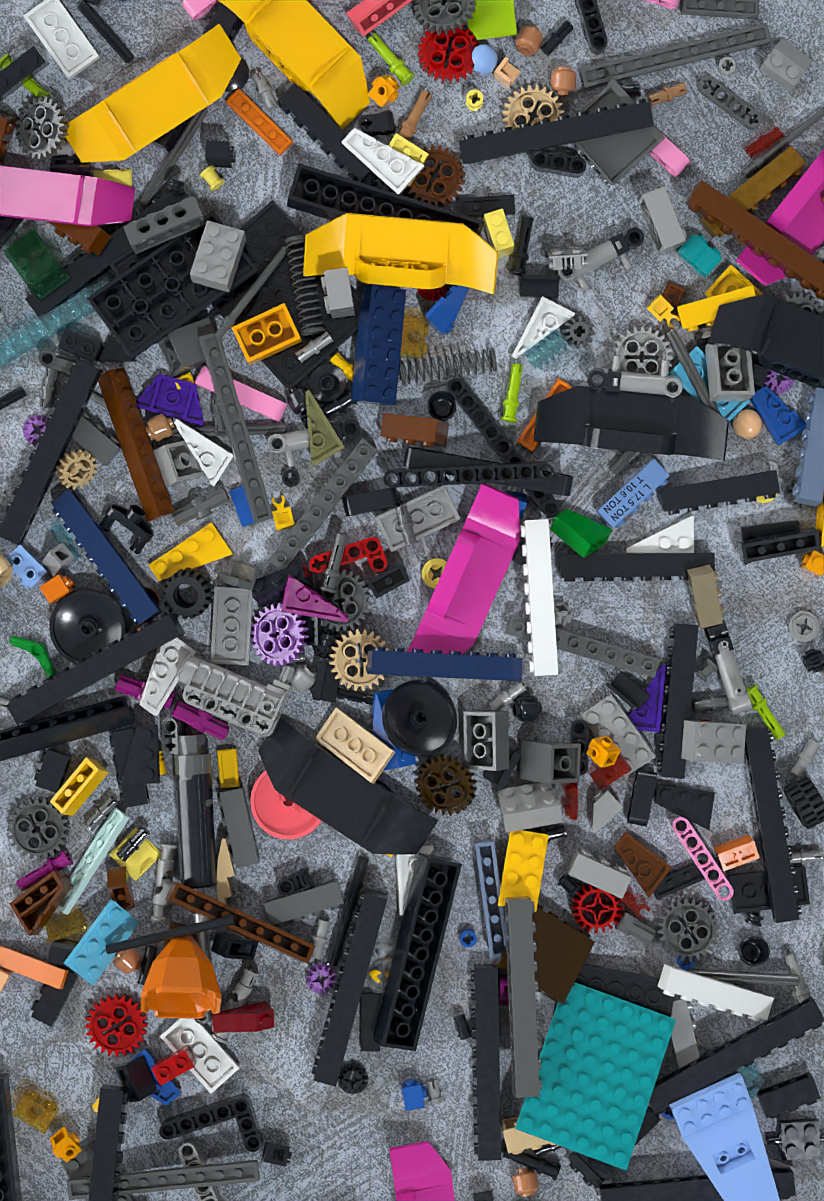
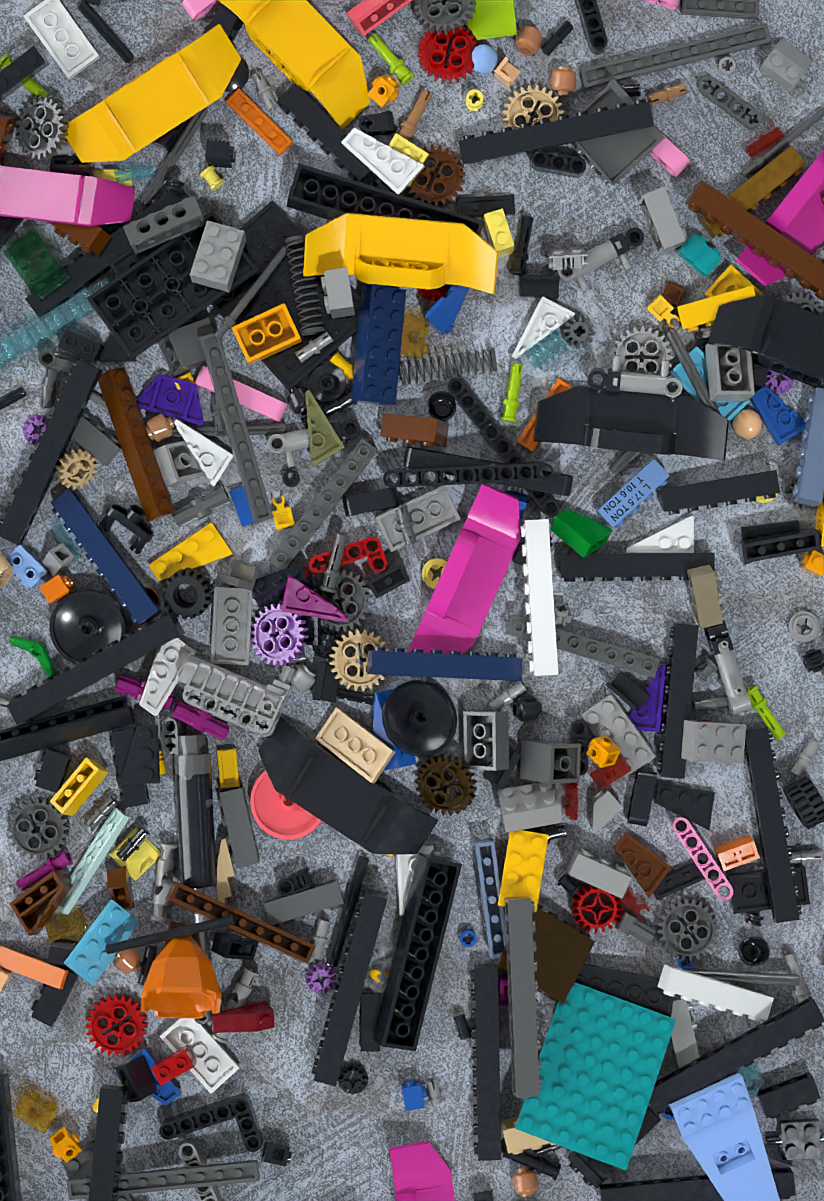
none -> clear light blue pin [114,165,154,183]

